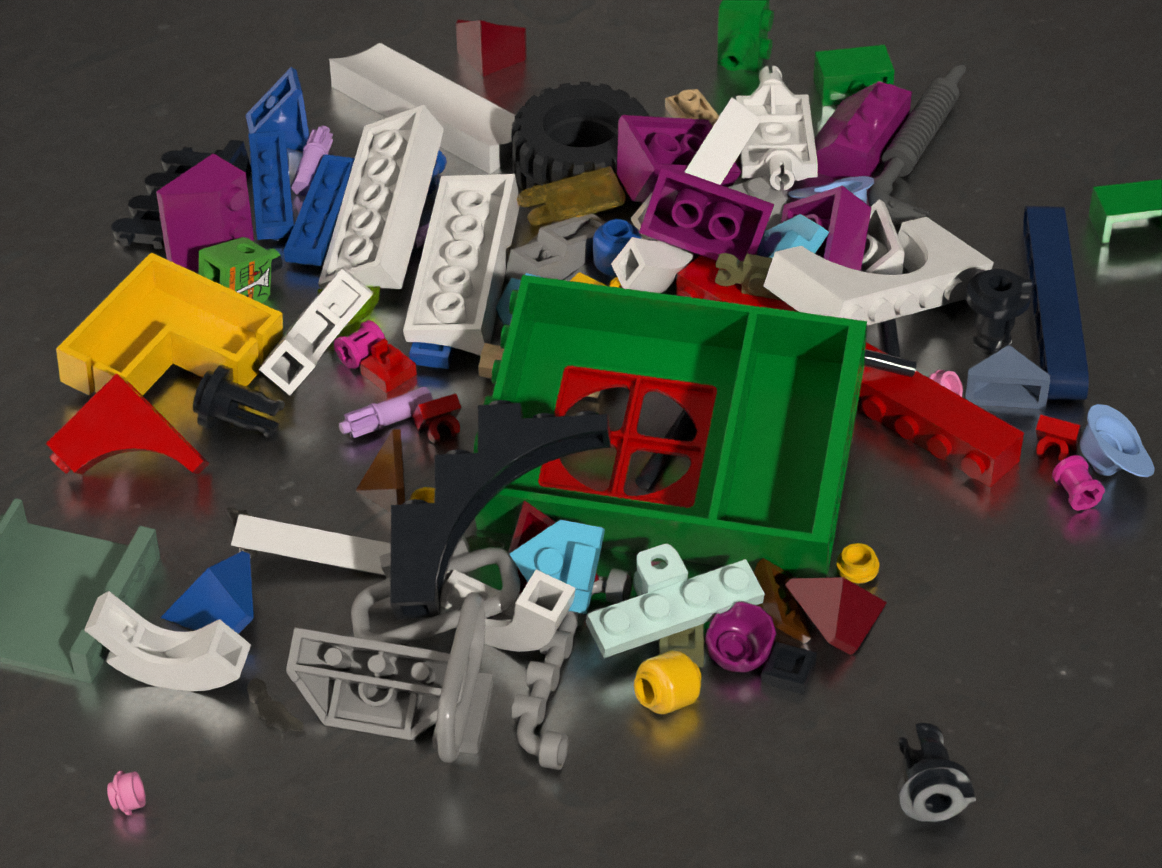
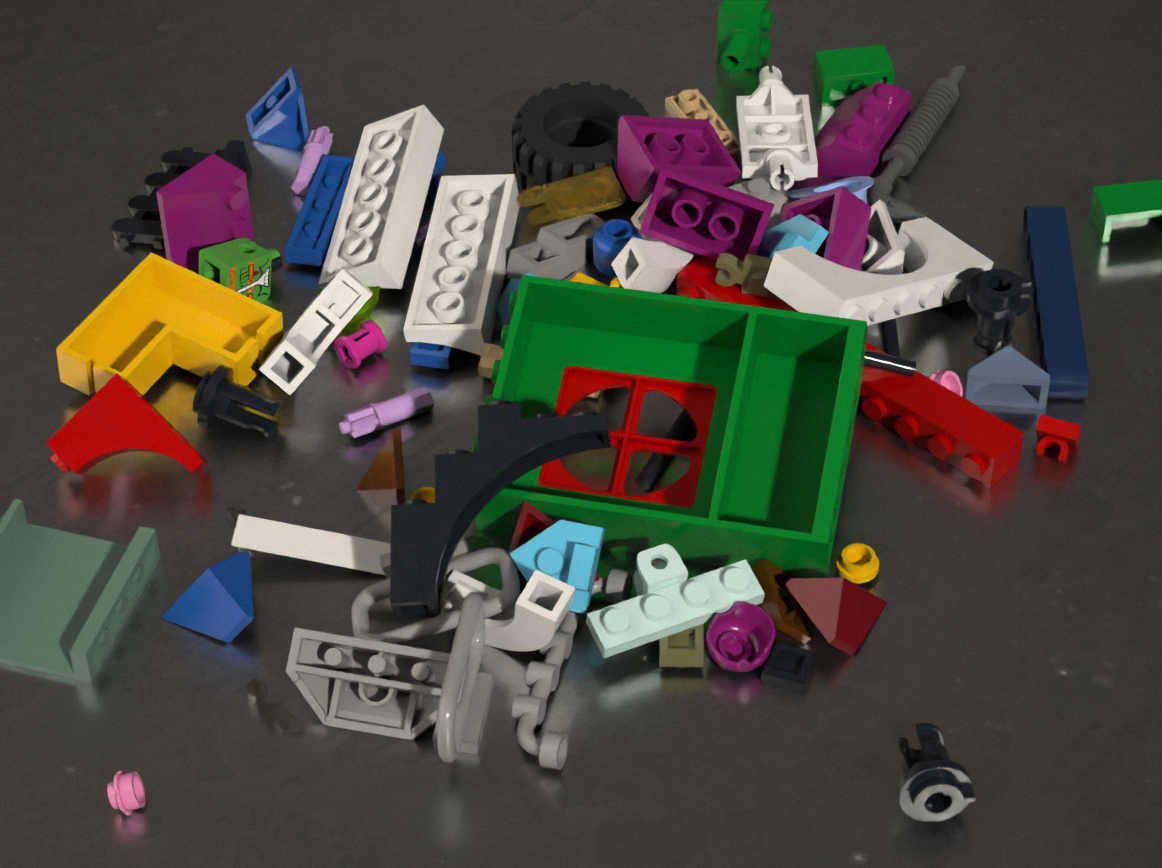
white arch [84,591,251,692] -> none
blue plate [249,130,294,240] -> none
white arch [329,43,515,174] -> none
red tile [360,338,417,394] -> none
red tile [413,393,462,444] -> none
dark red slope [456,19,527,77] -> none
yellow head [634,650,701,715] -> none
white sticker [685,97,761,185] -> none
dark pink bush [1052,455,1105,511] -> none
light blue piece [1079,404,1155,477] -> none

